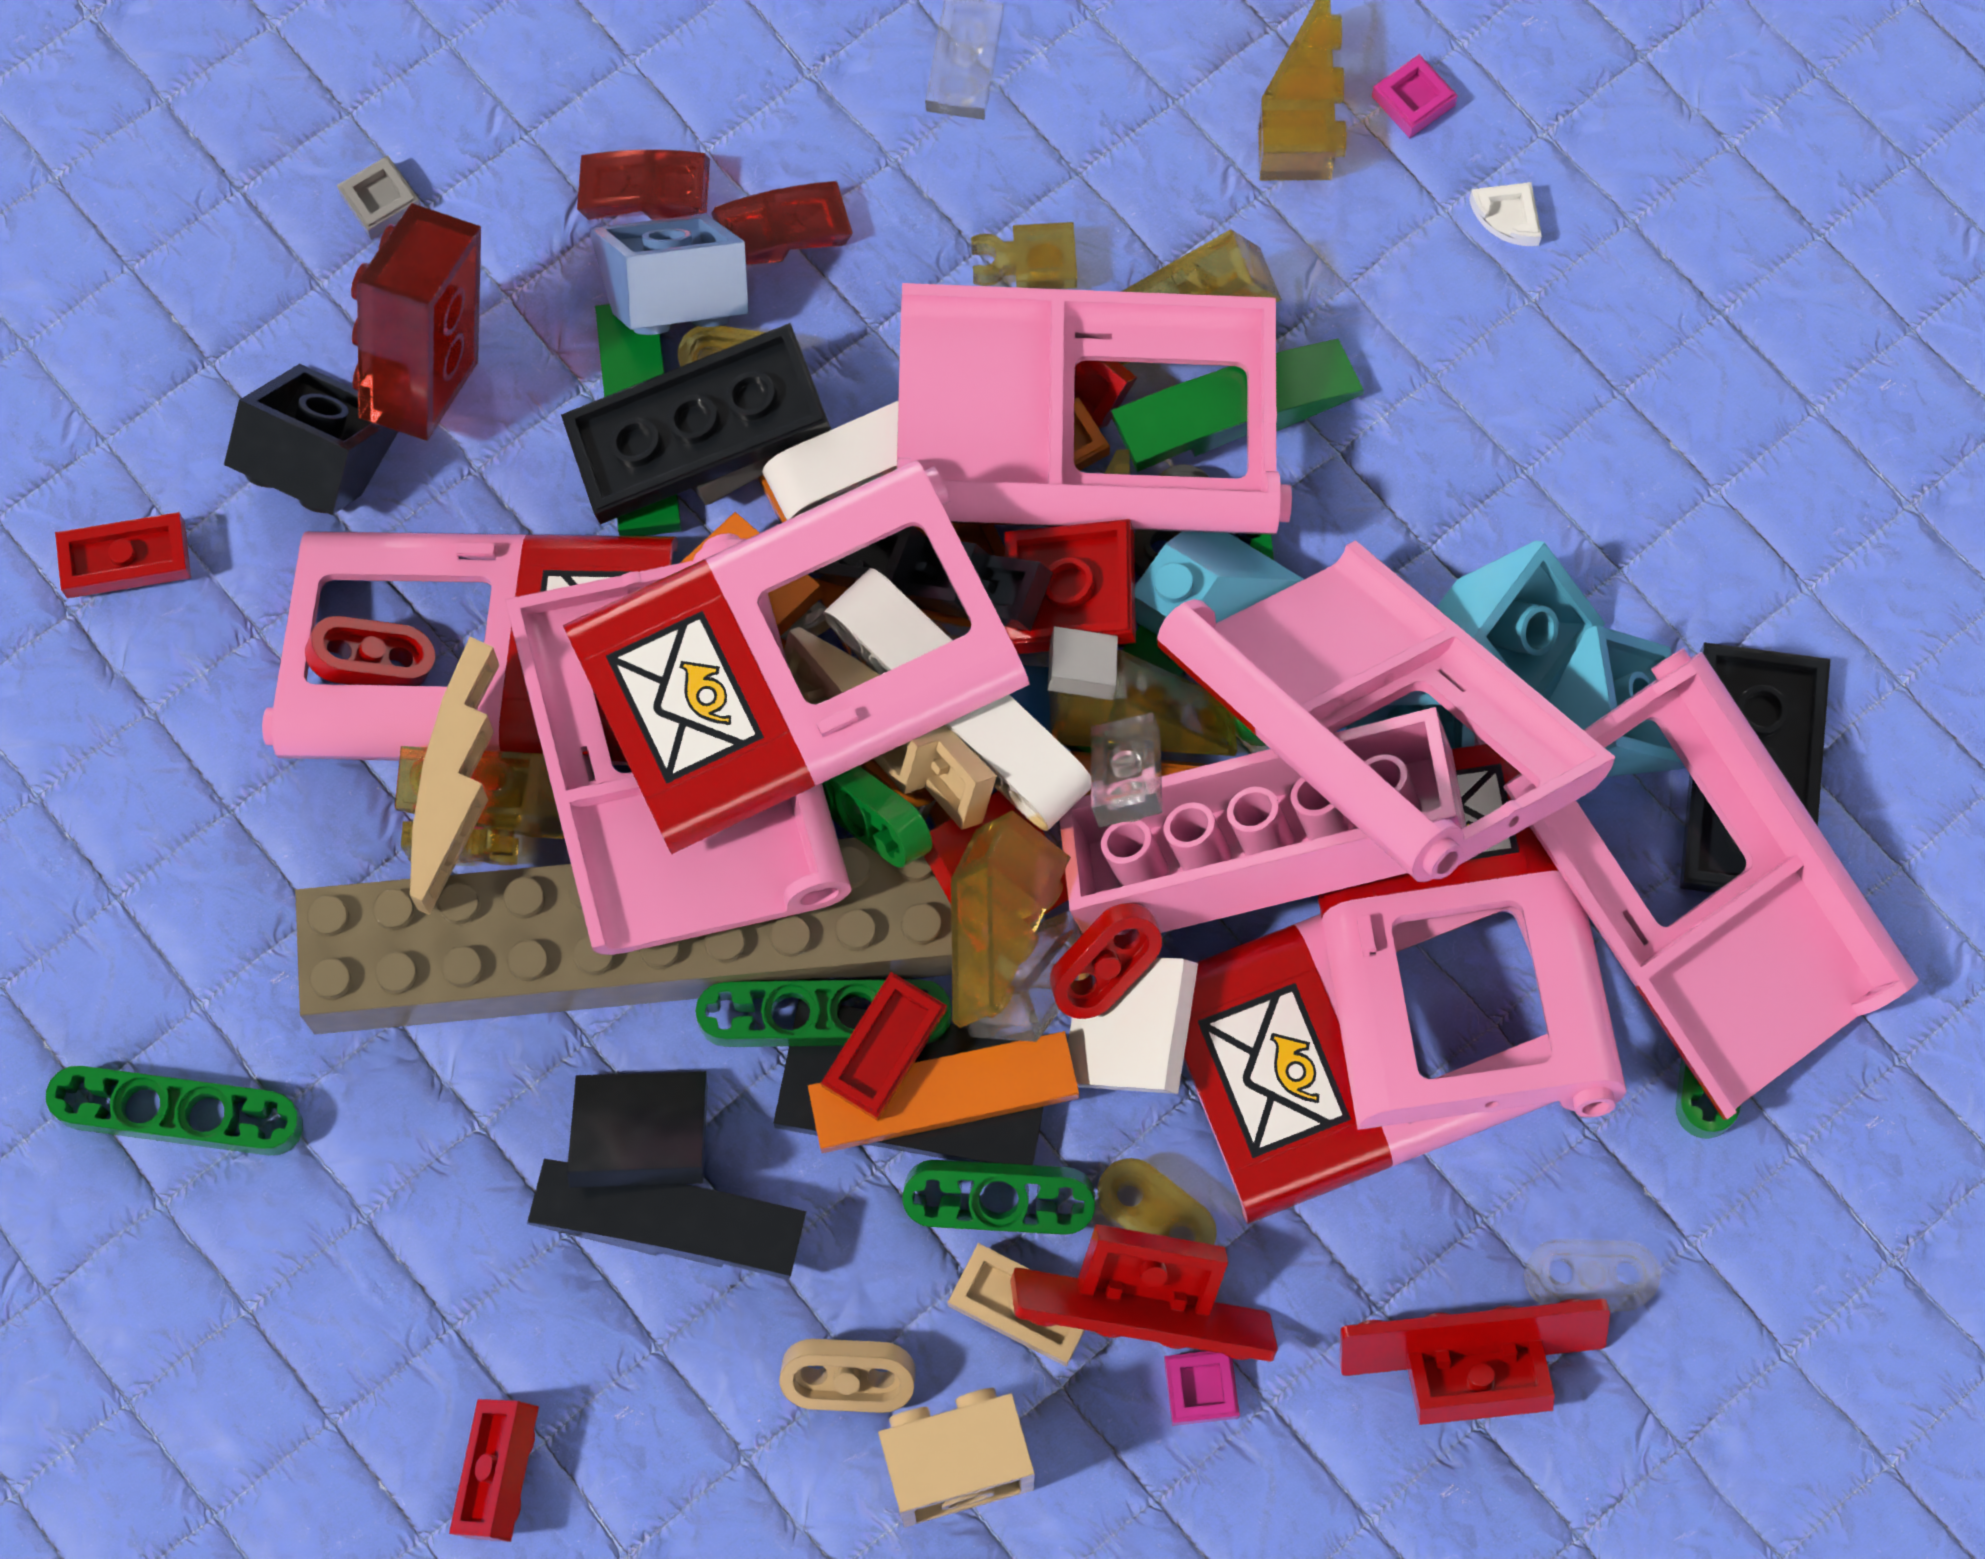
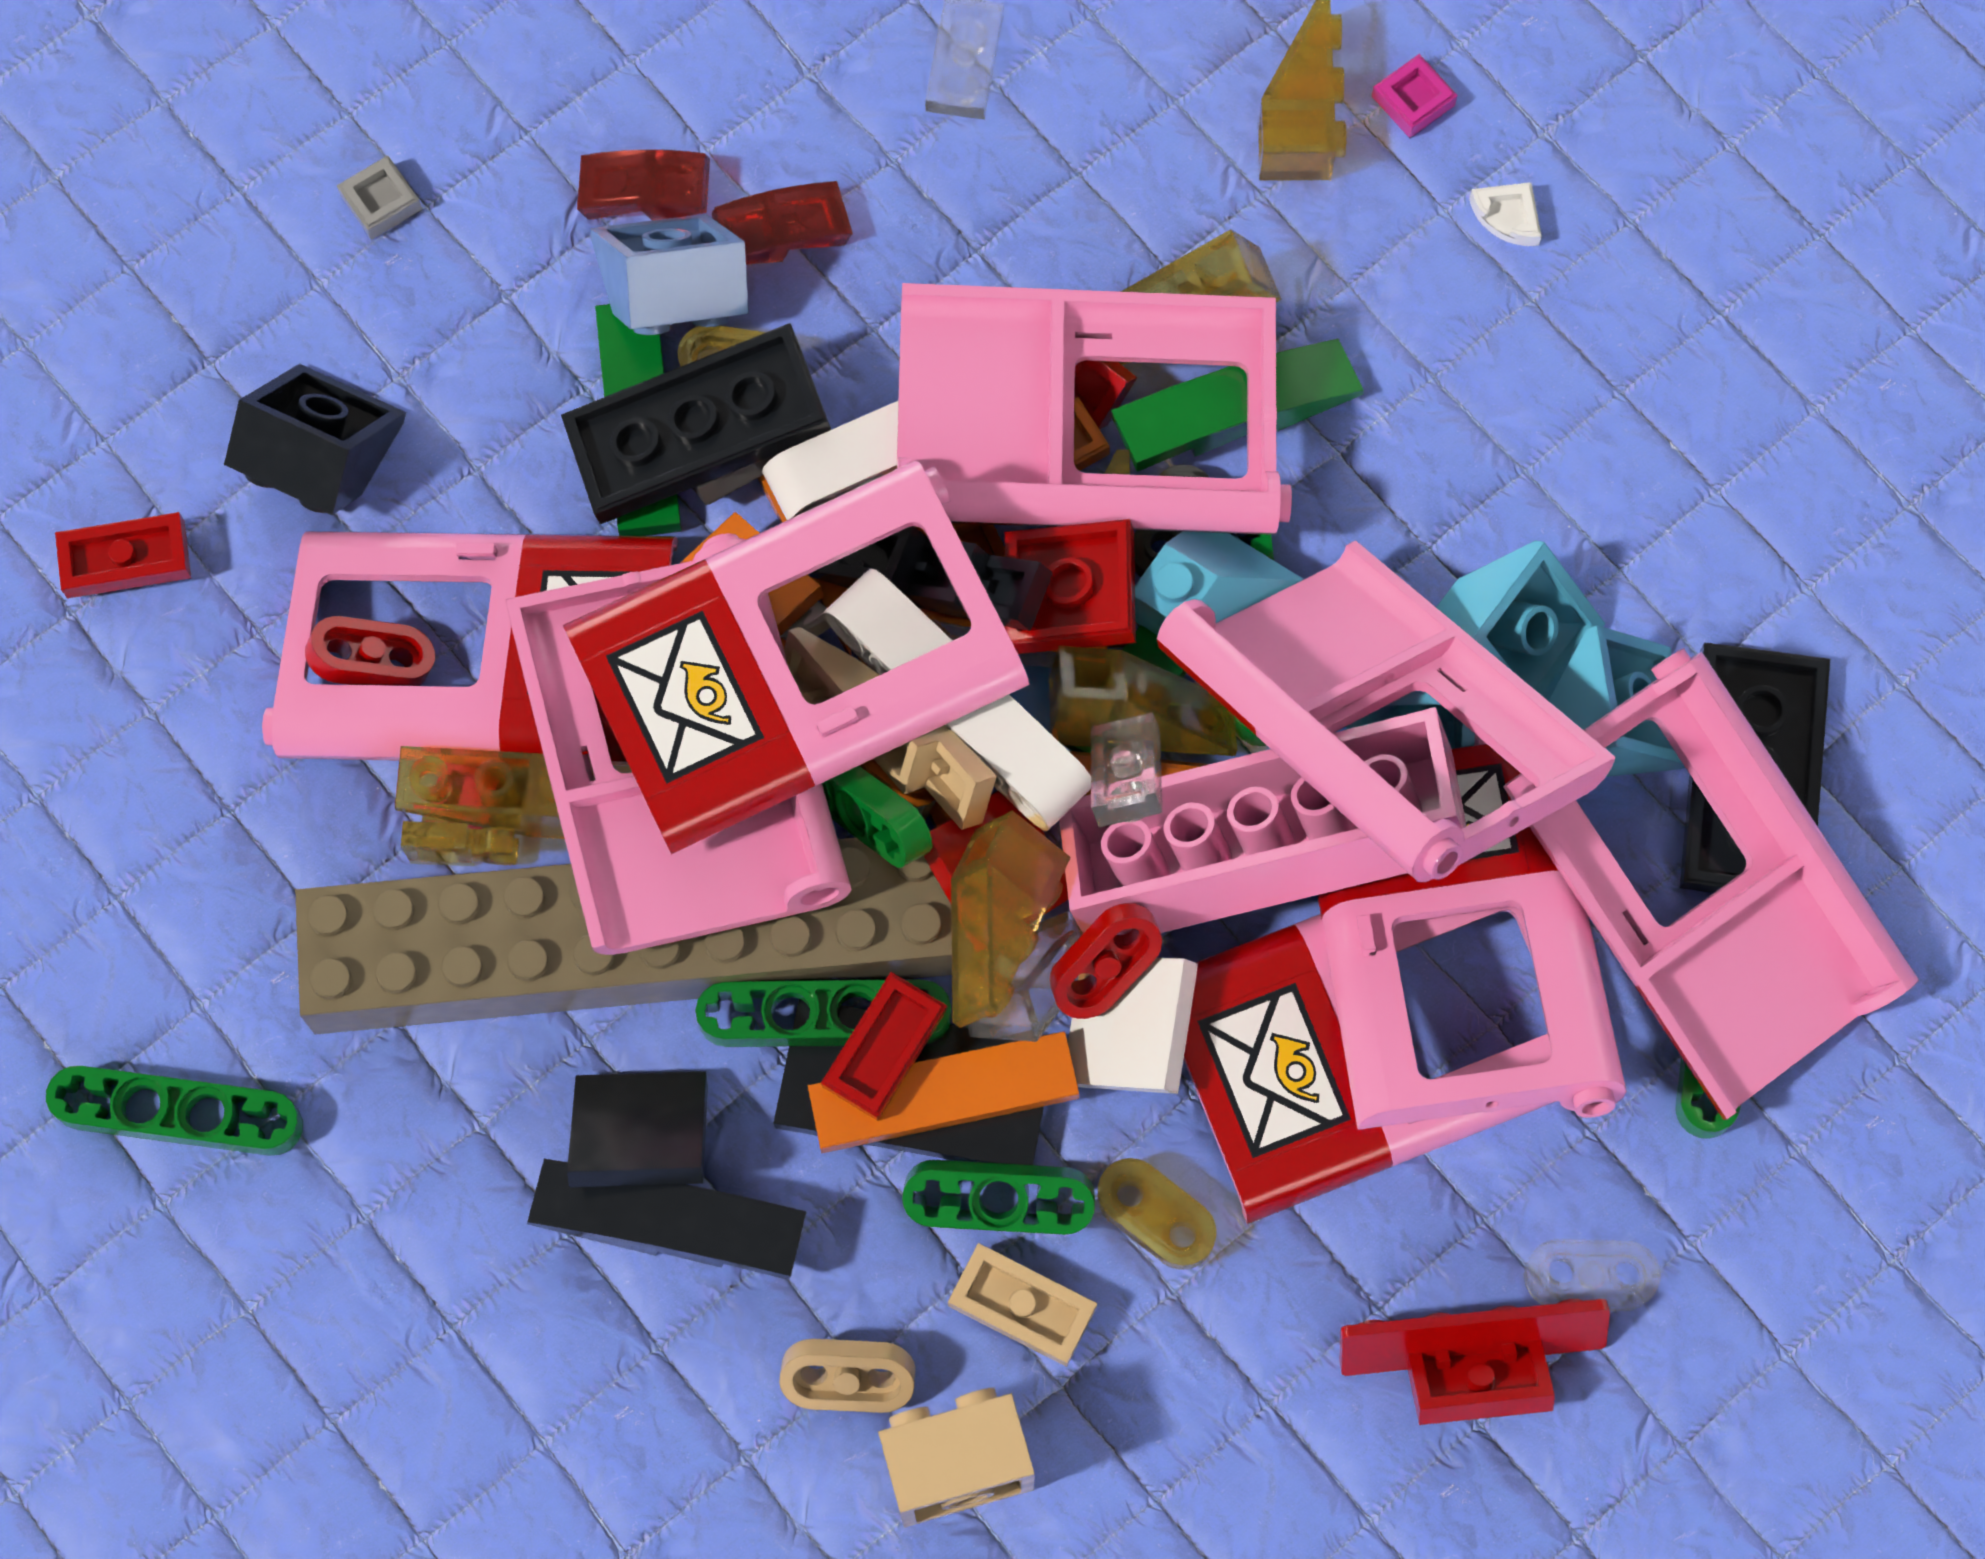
clear red brick [351,203,481,441] -> none
tan slope [410,637,500,915] -> none
red plate [449,1399,539,1542] -> none
clear yellow plate [971,222,1077,289] -> none
red bracket [1010,1224,1278,1362] -> none
light grey tile [1048,626,1118,700] -> none
dark pink tile [1164,1351,1240,1426] -> none

